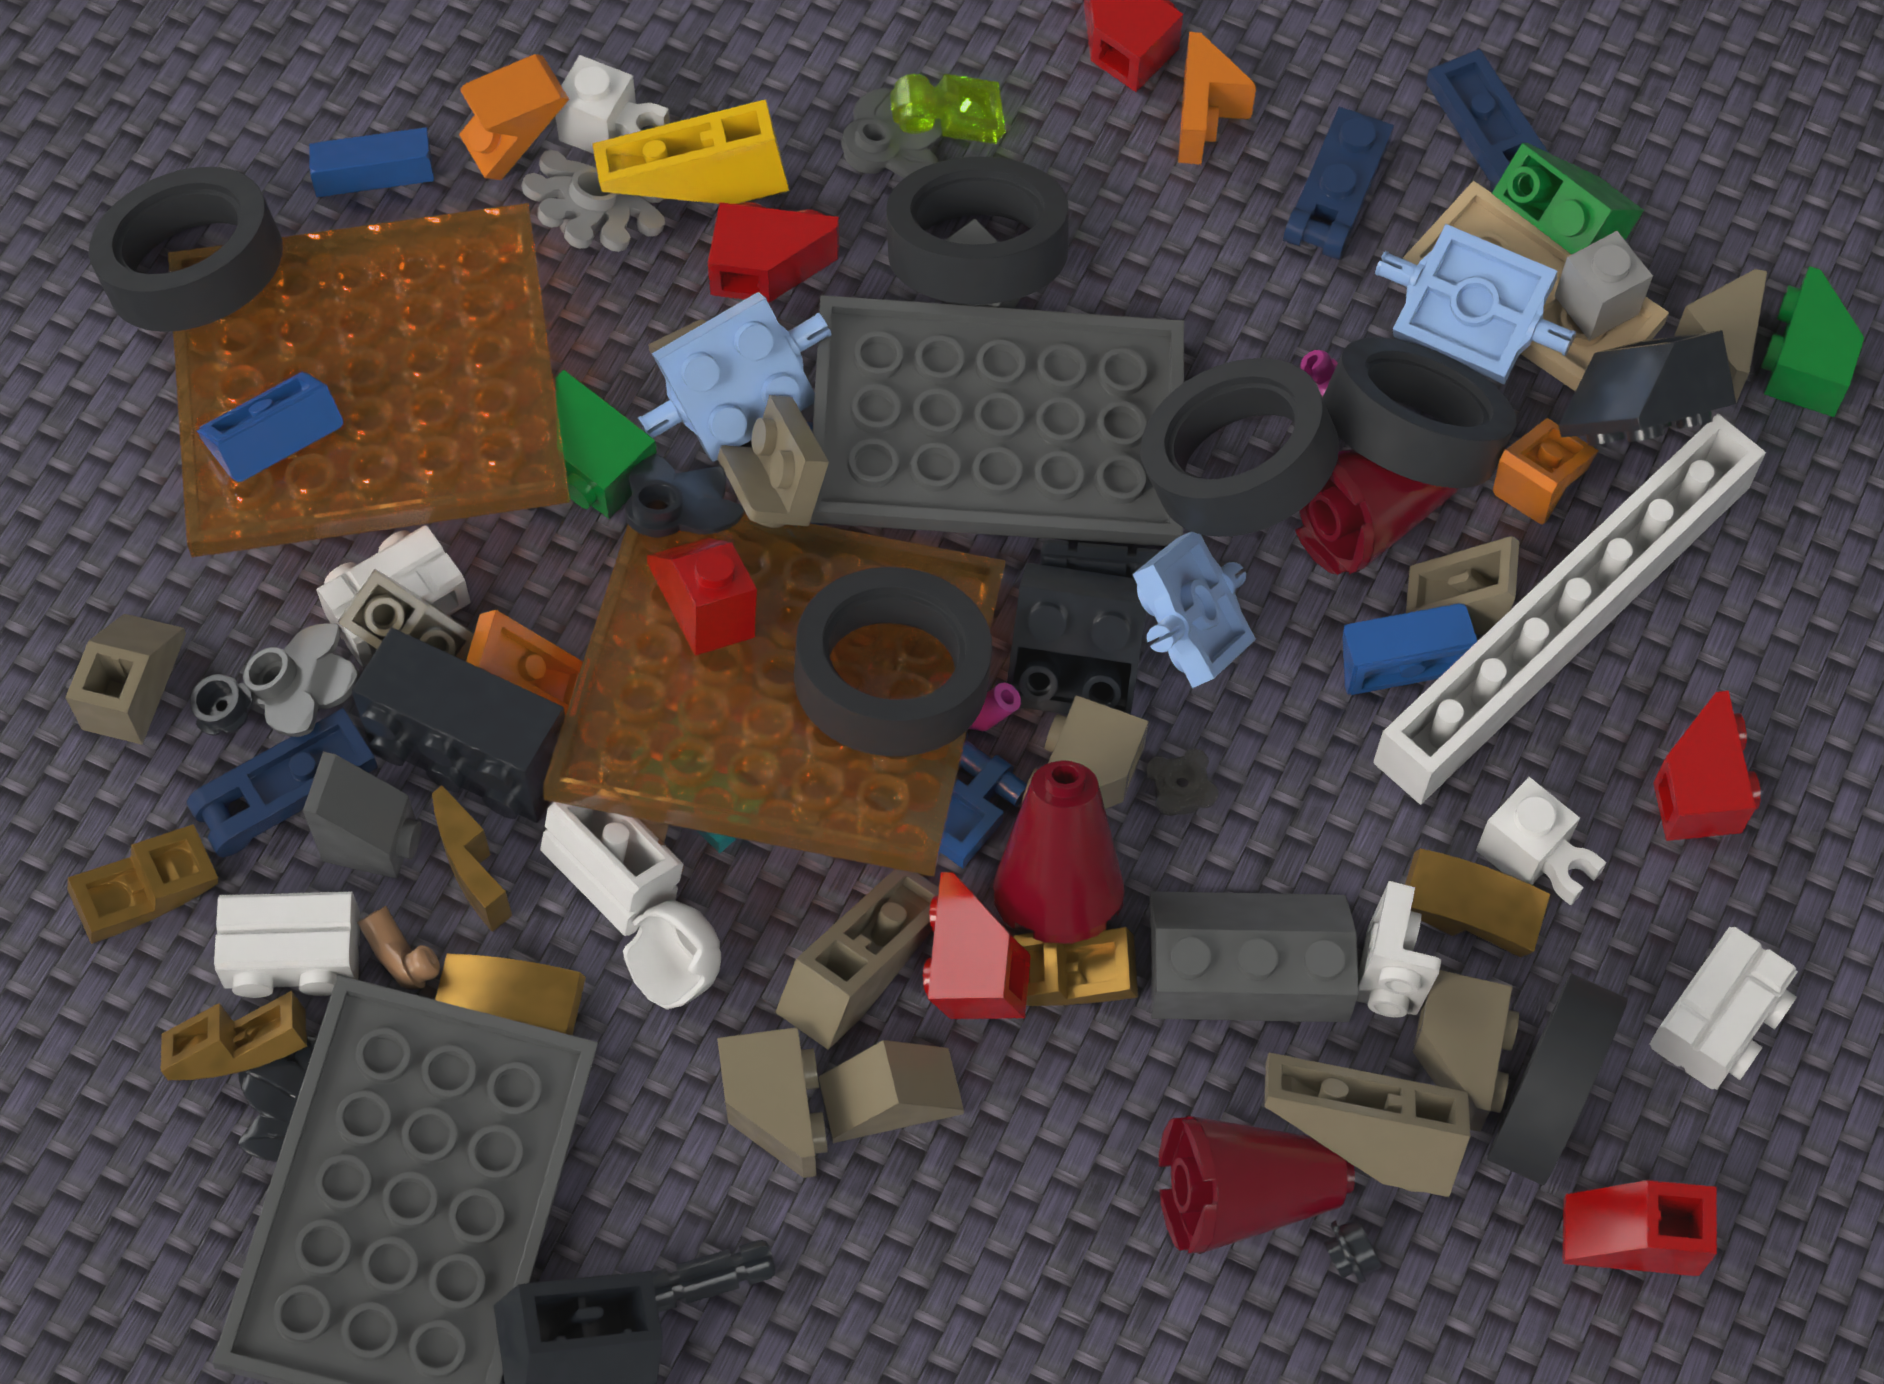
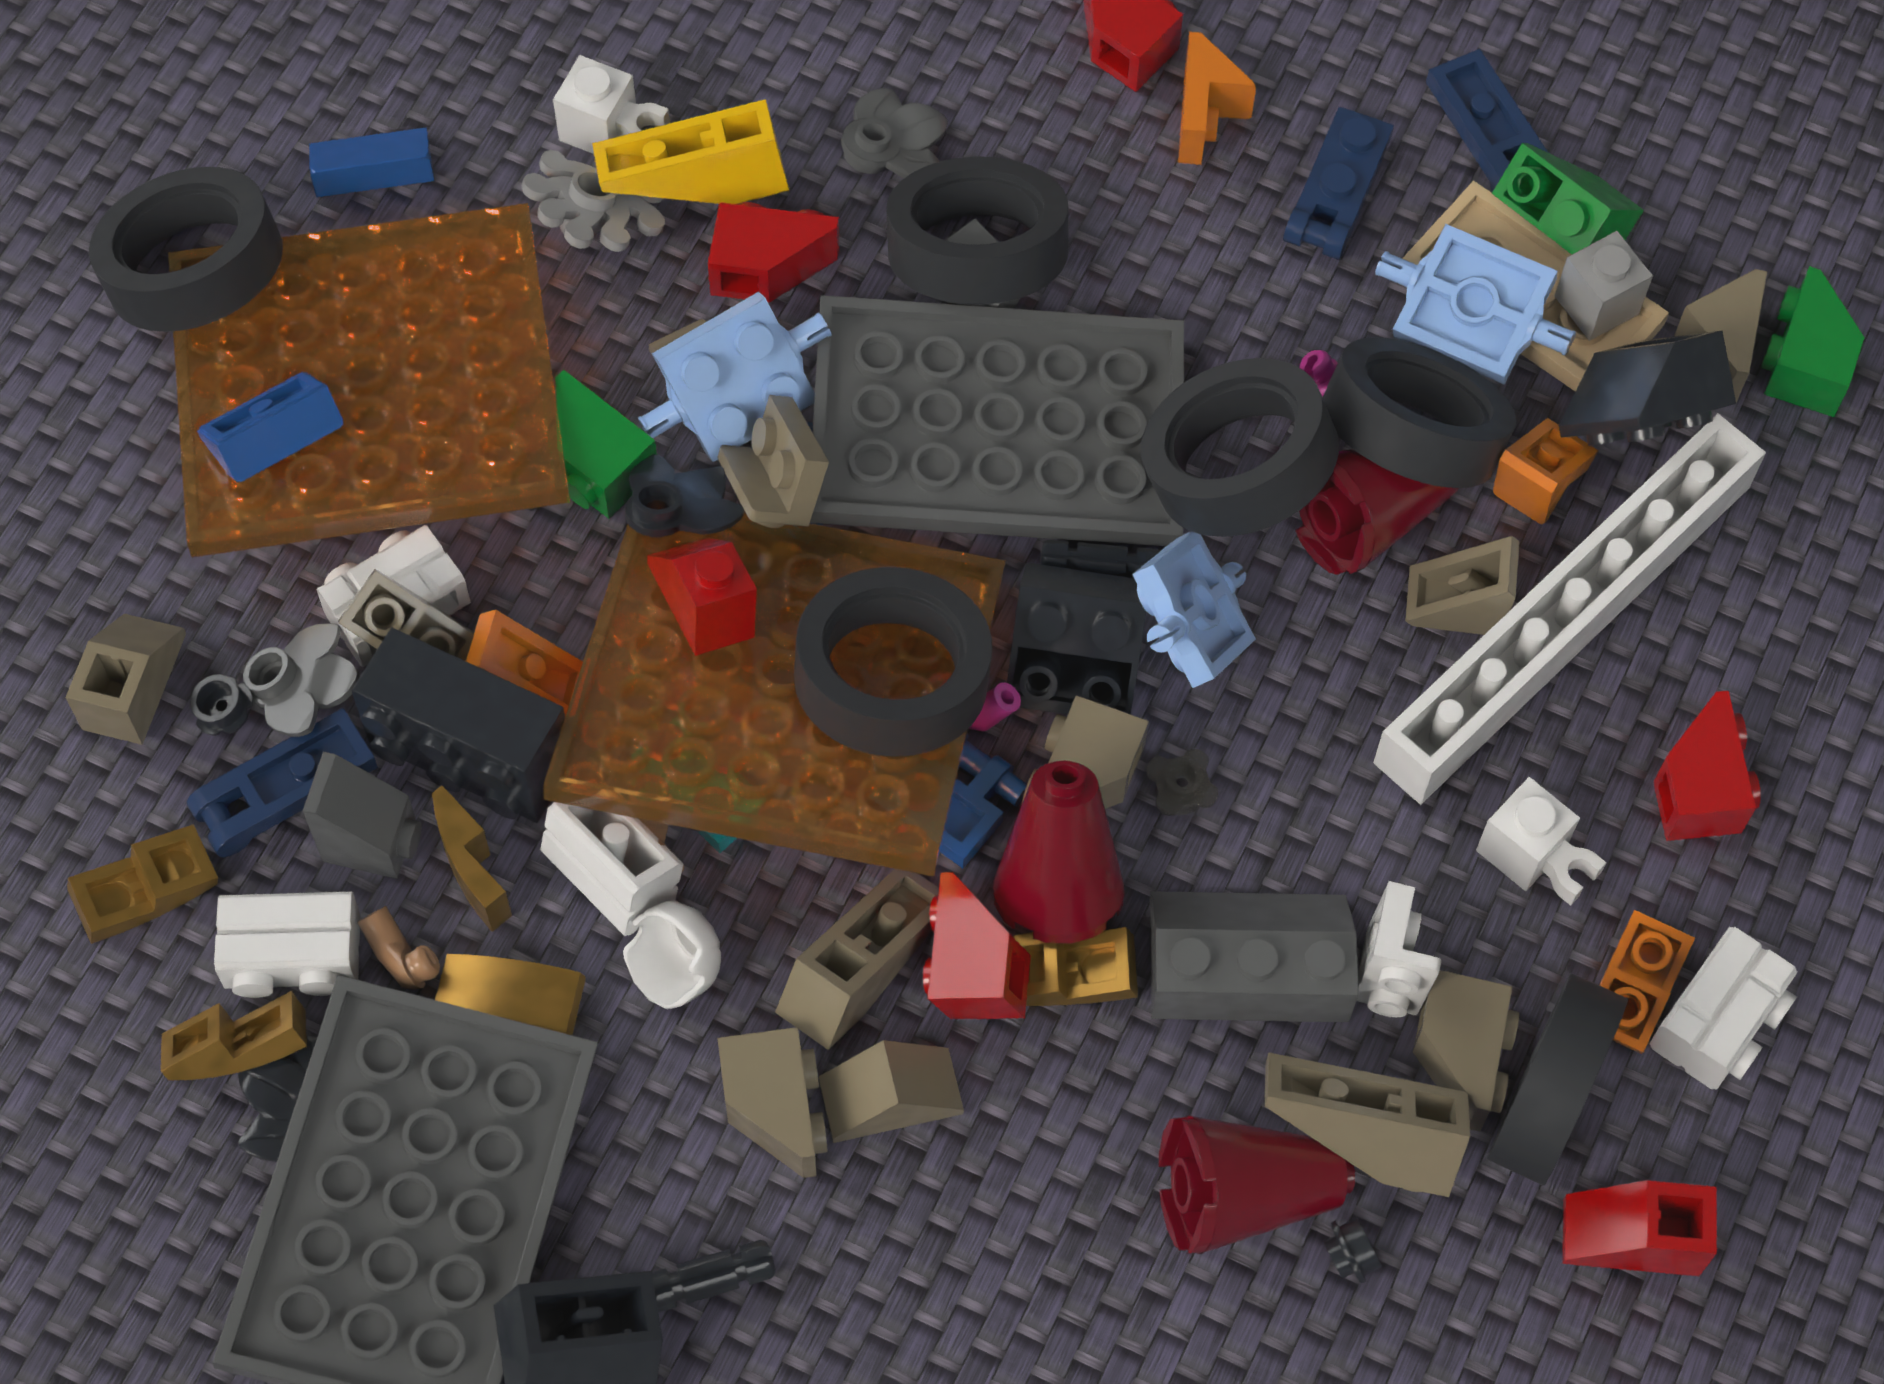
orange slope [459,54,569,180] -> none
clear neon green plate [890,74,1005,144] -> none
blue slope [1342,603,1477,695] -> none
pearl gold slope [1405,849,1550,958] -> none
none -> orange slope [1599,910,1695,1054]

